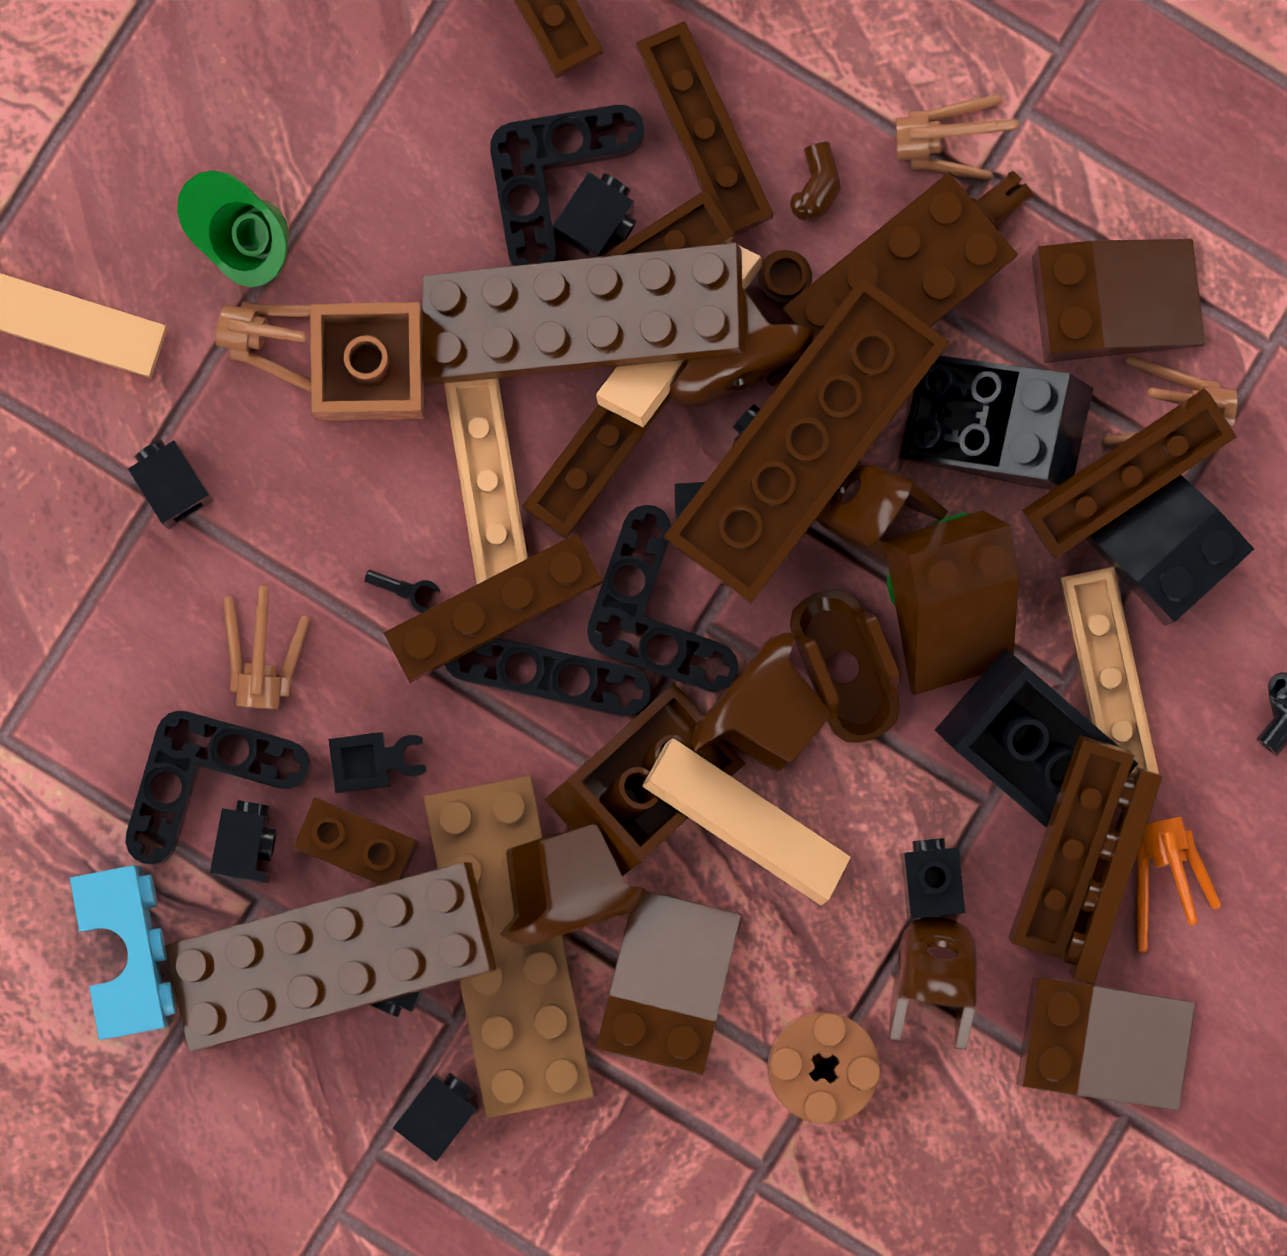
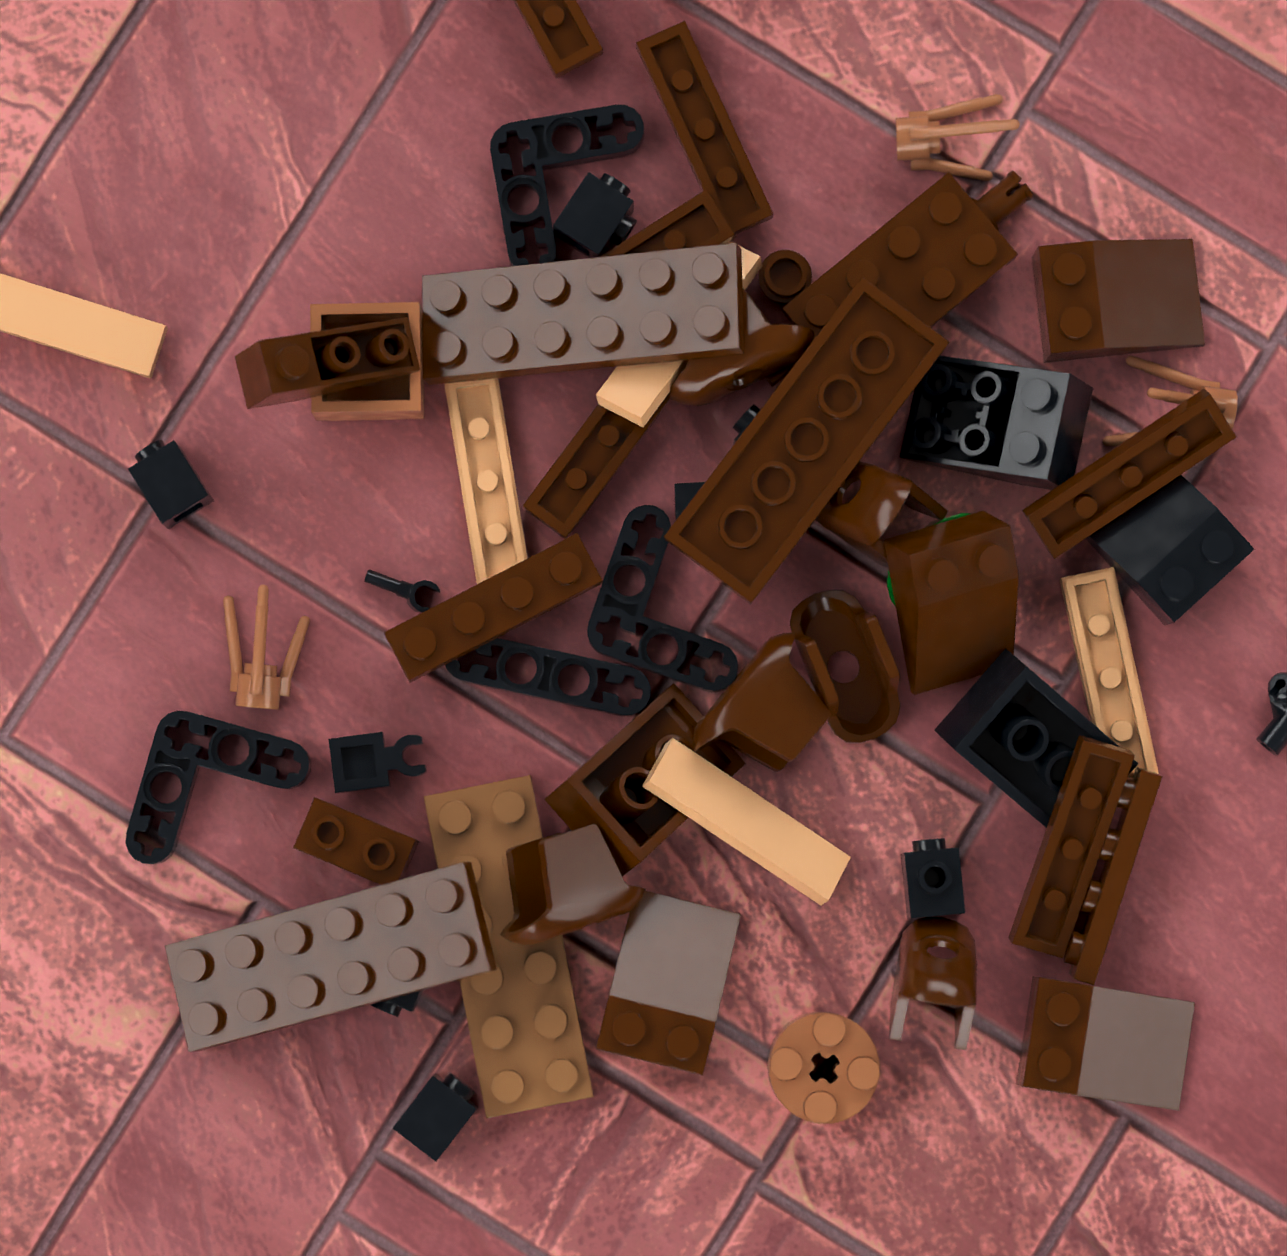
medium azure arch [70,865,177,1040] -> none
green piece [177,170,289,287] -> none
black brick [210,800,277,883] -> none
nougat plant [215,301,311,392] -> none
reddish brown arm [790,141,841,220] -> none
orange plant [1136,817,1221,953] -> none
none -> reddish brown slope [234,317,420,409]

